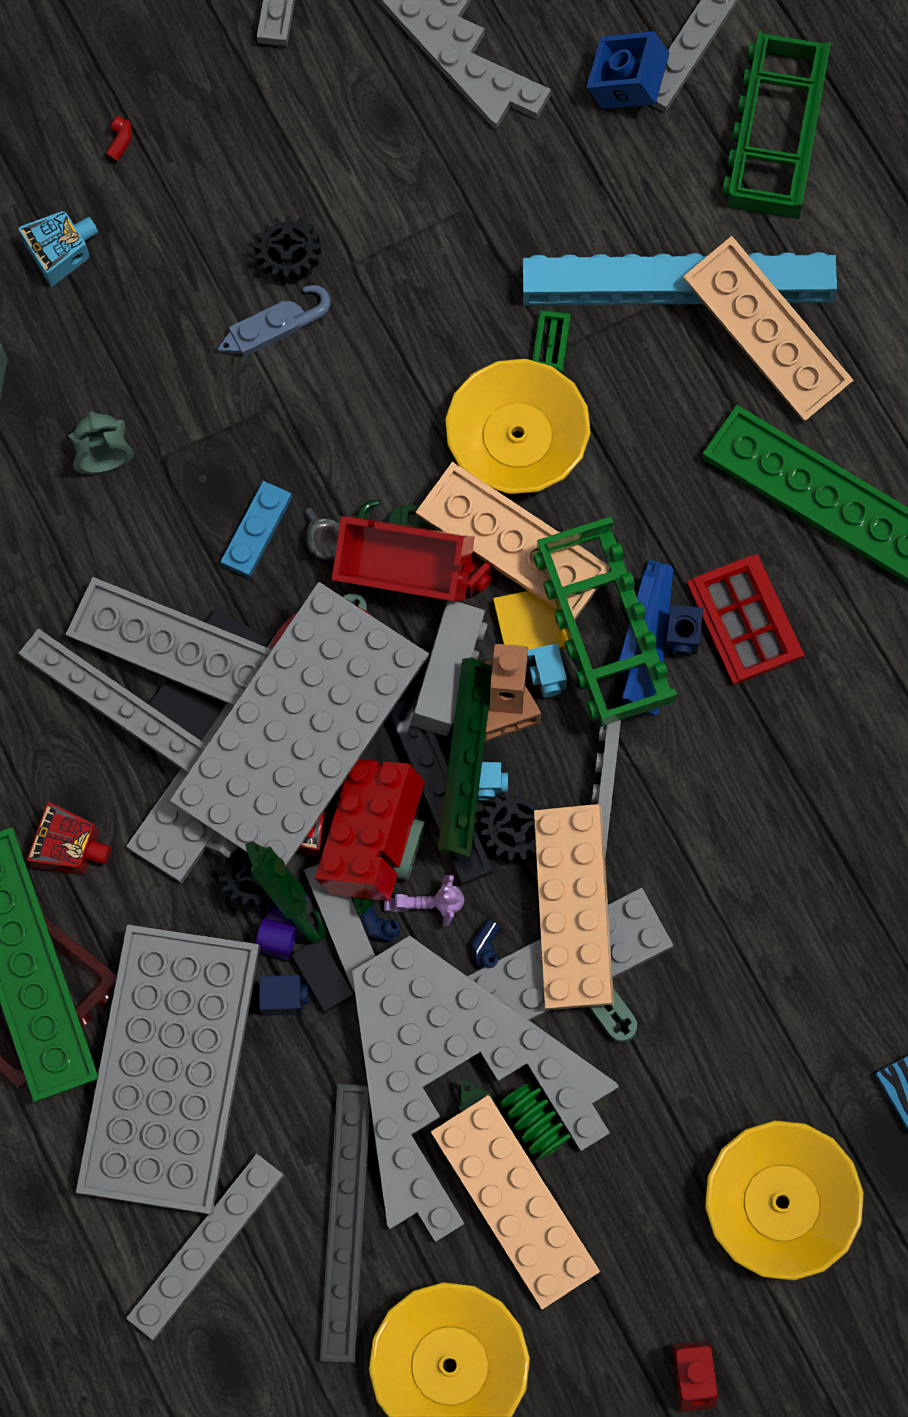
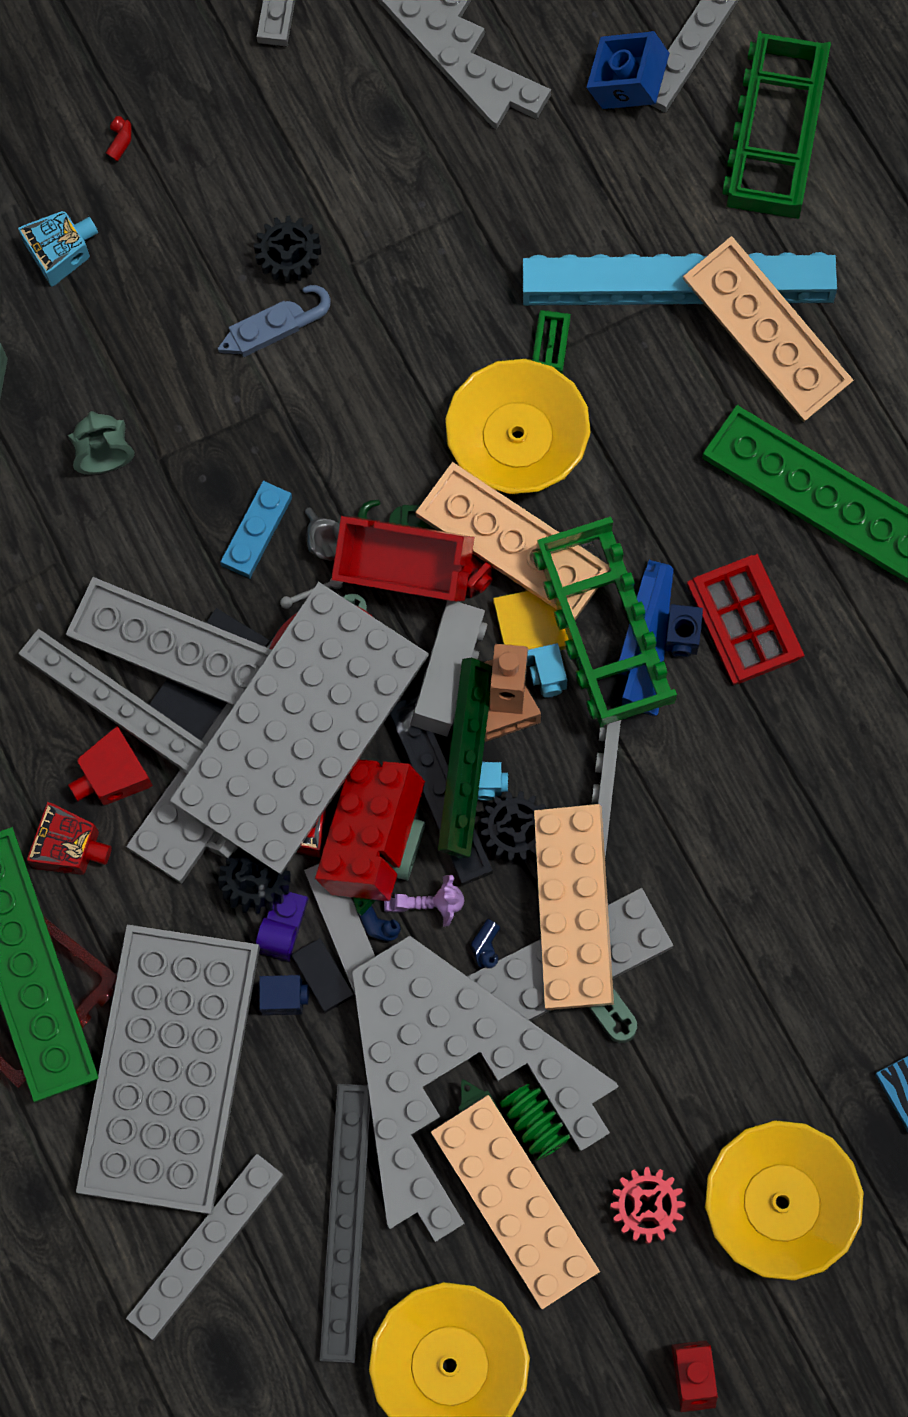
dark green plate [245,841,326,943] -> none
none -> red torso [68,727,153,805]
none -> light grey hinge [280,578,343,609]
none -> coral gear [610,1167,686,1244]

